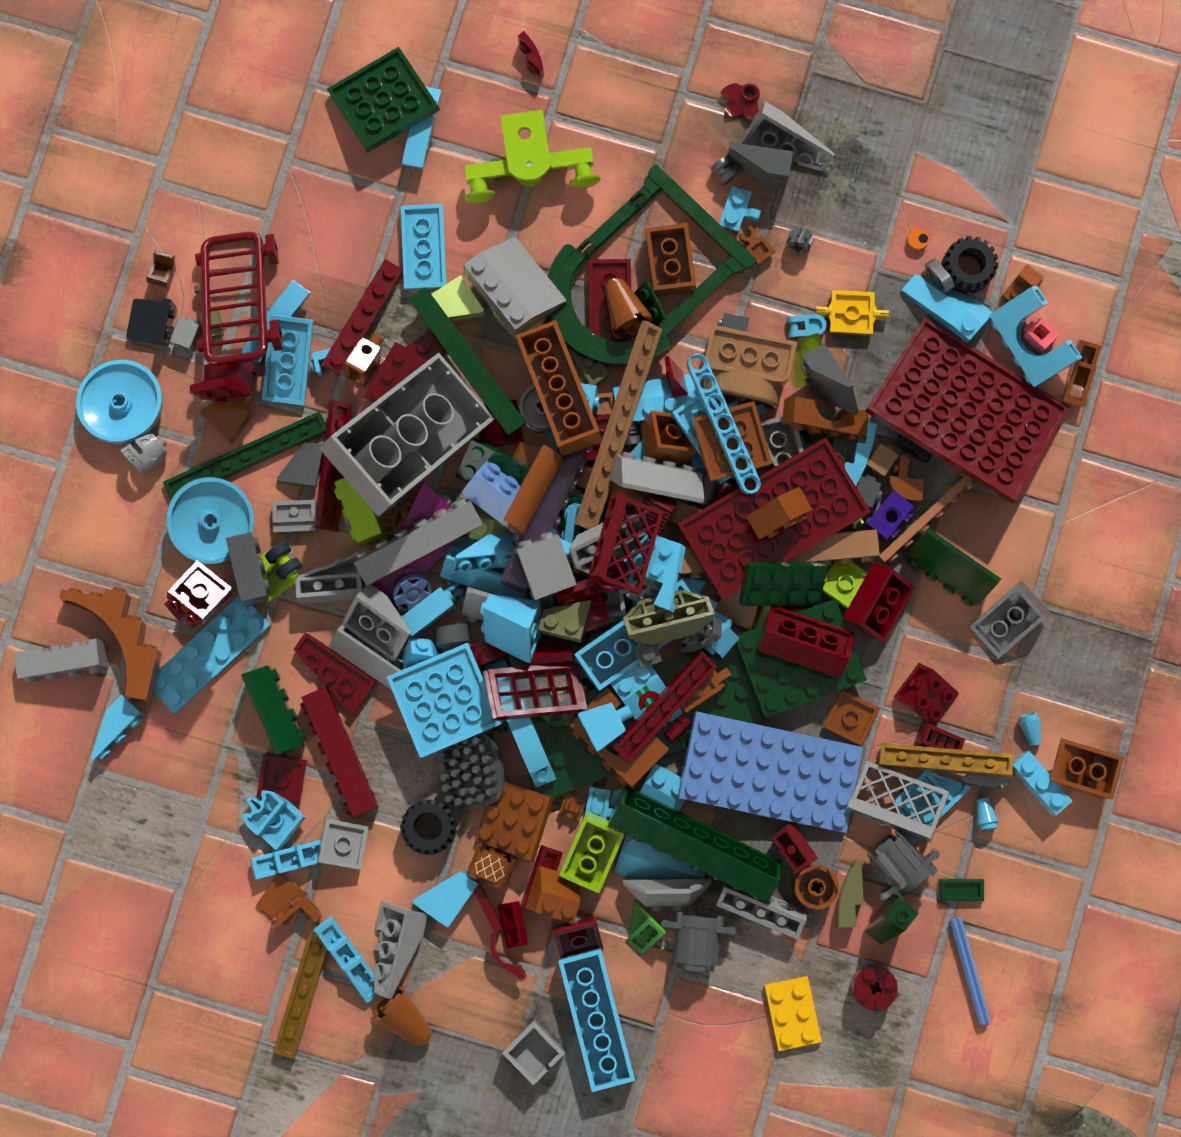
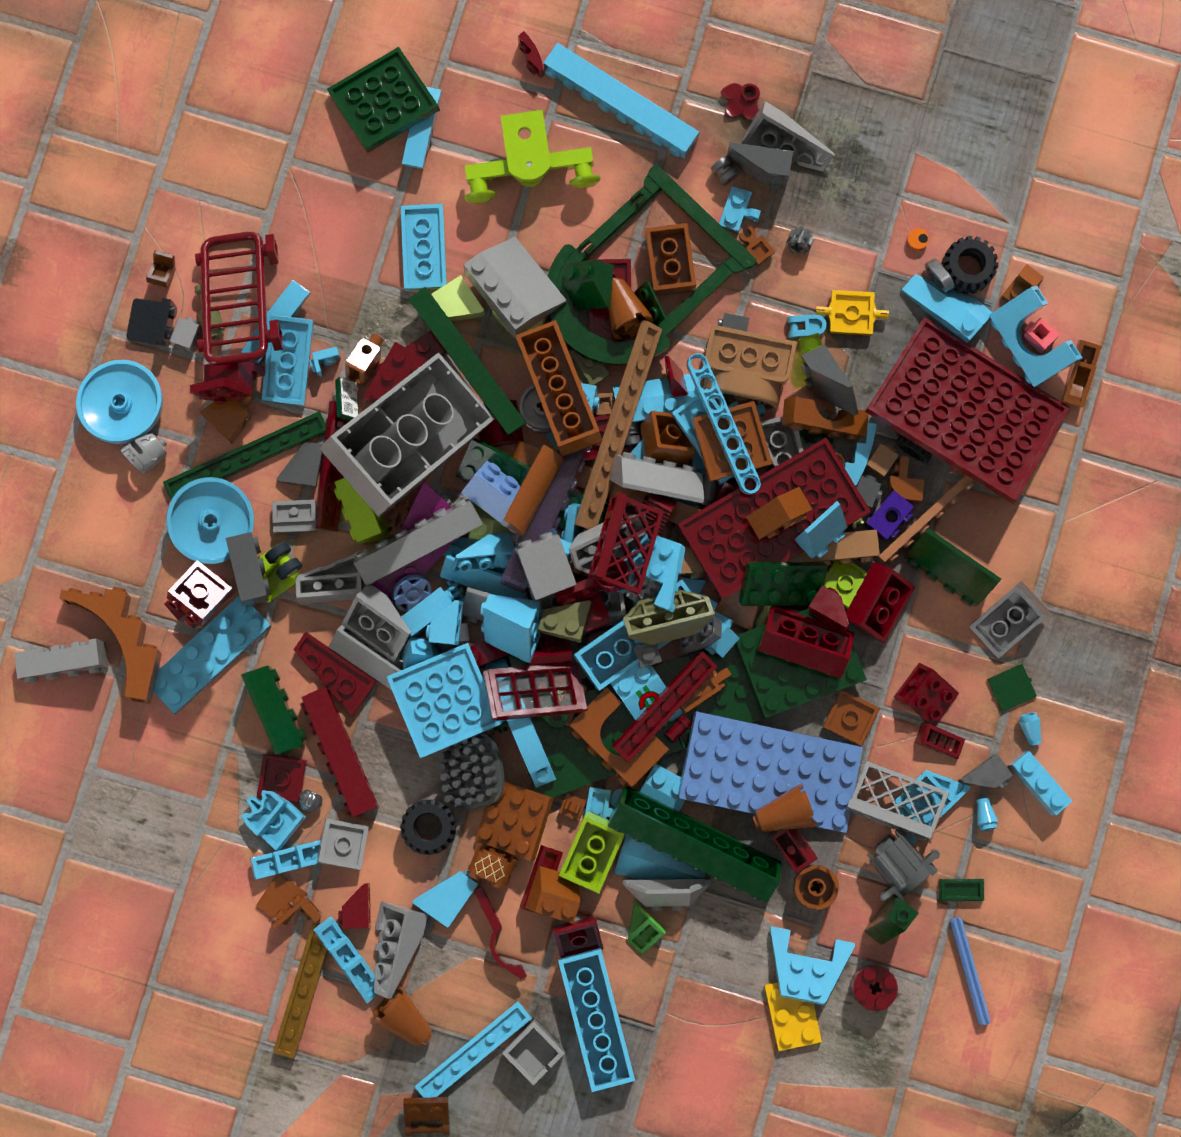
medium azure slope [91,694,144,761] -> none
dark red plate [321,259,403,376] -> none
dark red plate [498,901,528,948] -> none
medium azure torso [577,703,633,752] -> none
dark grey container [661,911,736,972] -> none
light grey brick [716,882,807,939] -> none
olive slope [836,860,864,928] -> none
pearl gold plate [879,743,1014,778] -> none
dark orange slope [1050,738,1124,799] -> none
none -> flat silver piece [299,789,323,812]
none -> tile [335,377,359,421]
none -> dark red slope [338,883,371,929]
none -> reddish brown plate [403,1097,450,1136]
none -> medium azure plate [414,1001,532,1098]
none -> medium azure slope [426,600,463,646]
none -> medium azure brick [543,42,699,159]
none -> dark green slope [564,260,614,311]
none -> dark orange cone [753,784,817,832]
none -> medium azure wing [770,926,855,1005]
none -> medium azure slope [794,501,847,559]
none -> dark red slope [808,585,849,635]
none -> dark green piece [987,664,1037,712]

